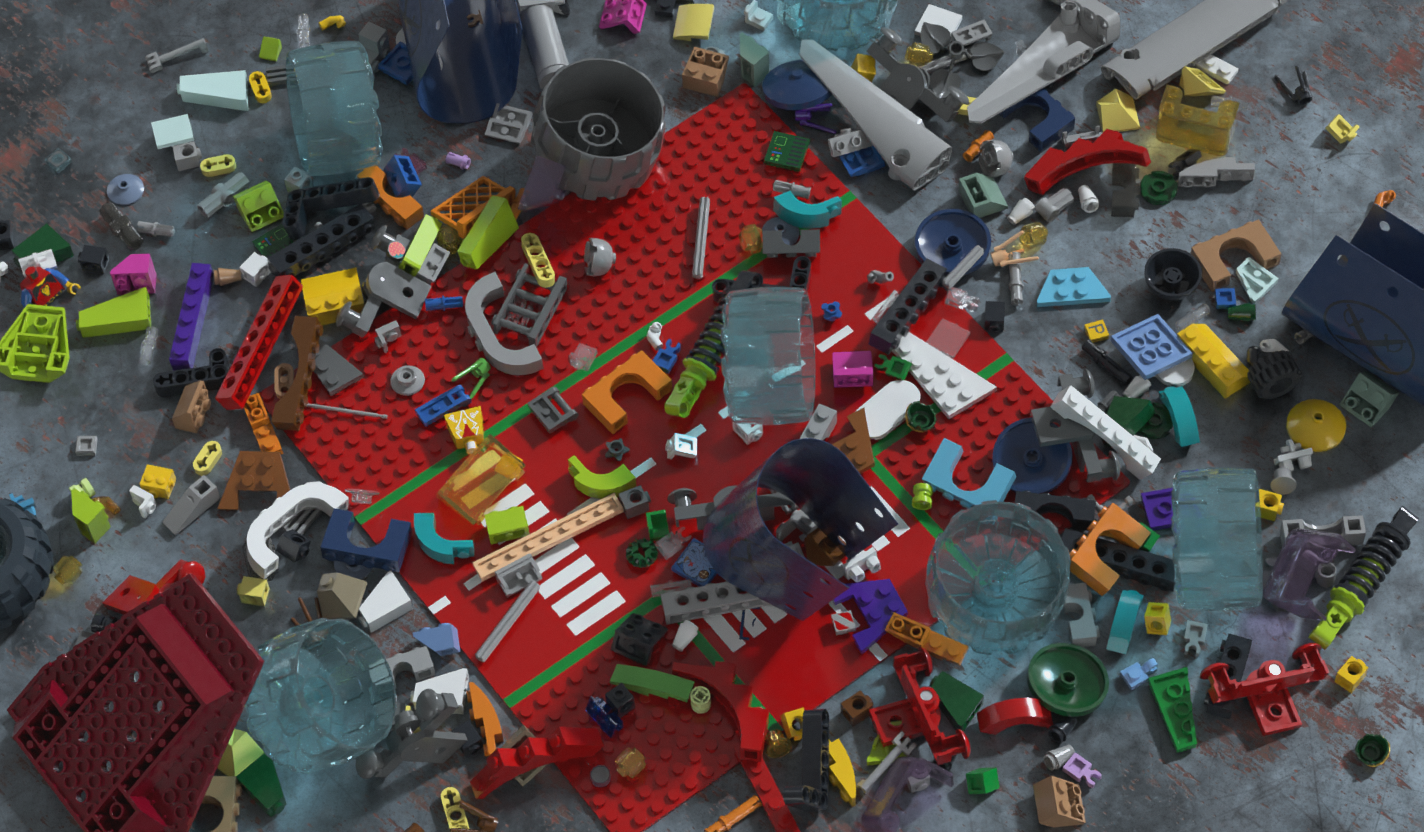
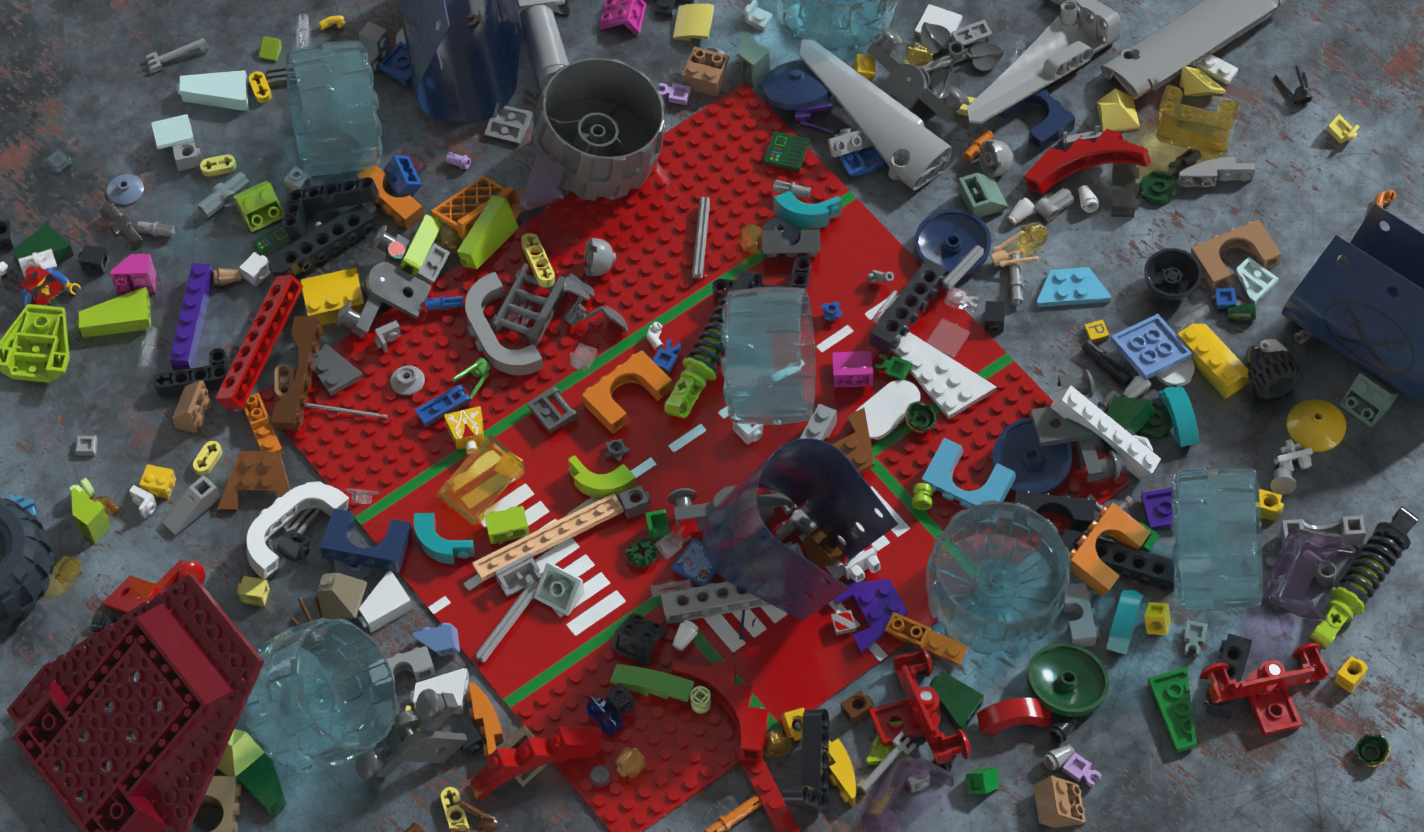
bracket [665,433,697,459] -> none
light blue plate [1120,658,1158,691] -> none
none -> light aqua slope [534,562,584,616]
none -> dark grey plant [563,274,628,334]
none -> lavender plate [658,83,691,105]

